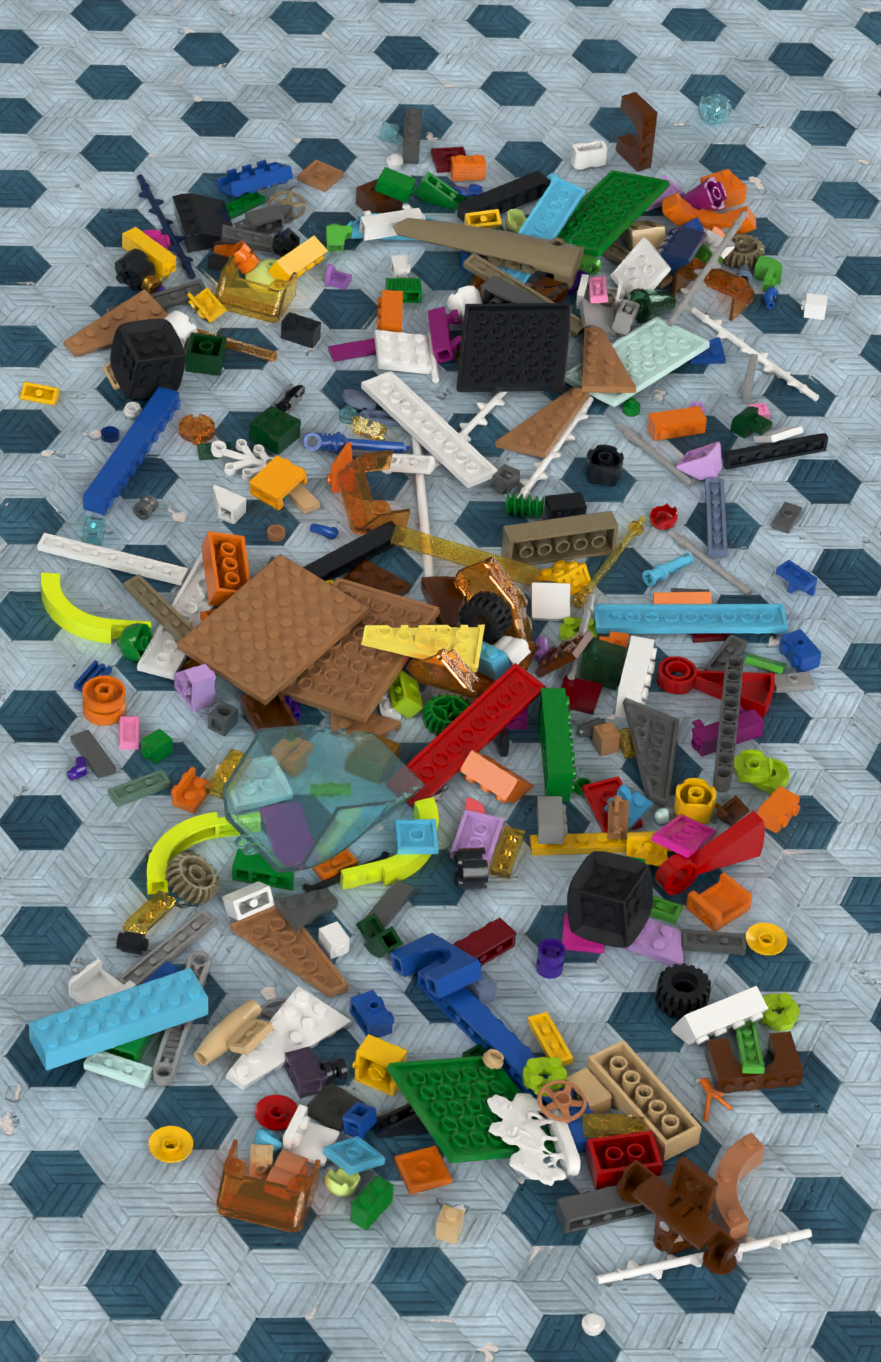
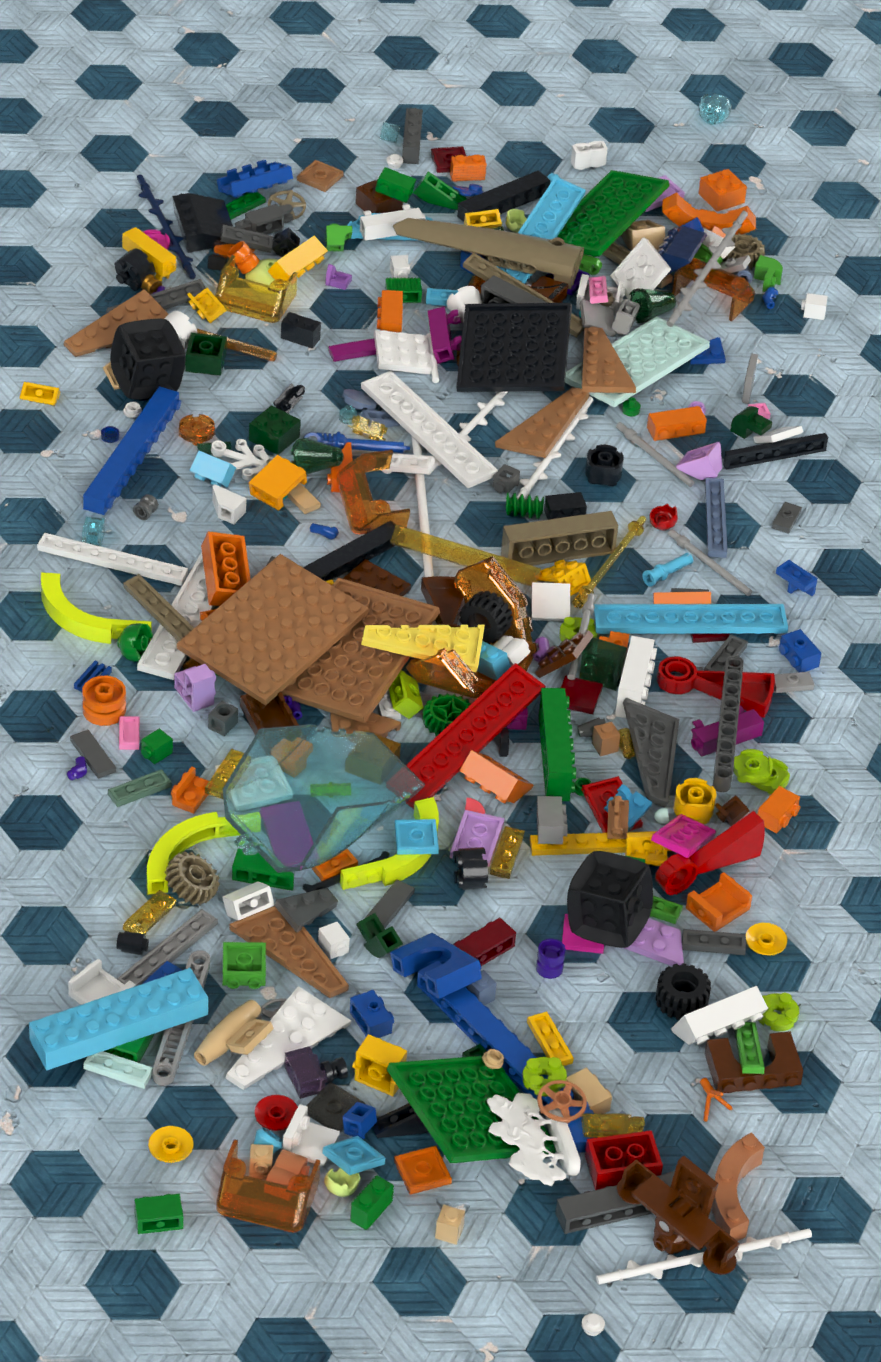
medium nougat tile [267,524,286,542] -> none
tan brick [587,1040,701,1162] -> none
reddish brown arch [616,92,658,172] -> none
magenta cone [682,177,727,211] -> none
white plant [690,307,819,401] -> none
bright green tile [745,653,787,674] -> none
none -> green brick [134,1194,183,1234]
none -> medium azure brick [190,451,236,488]
none -> bright green plate [222,942,266,989]
none -> clear green cone [291,438,344,475]
none -> medium azure plate [426,288,458,306]
none -> light grey plate [714,255,751,277]

